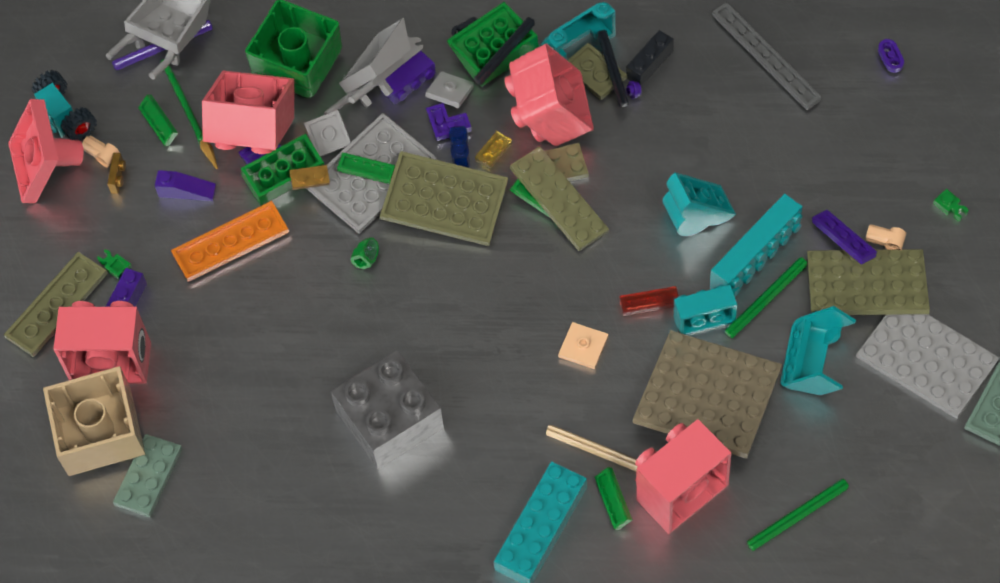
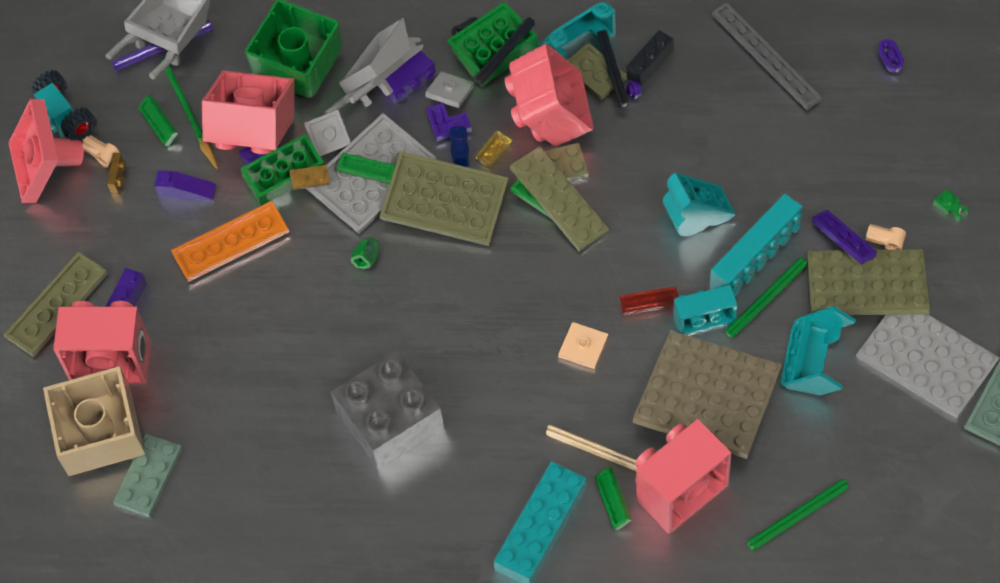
green plate [97,249,132,280] -> none

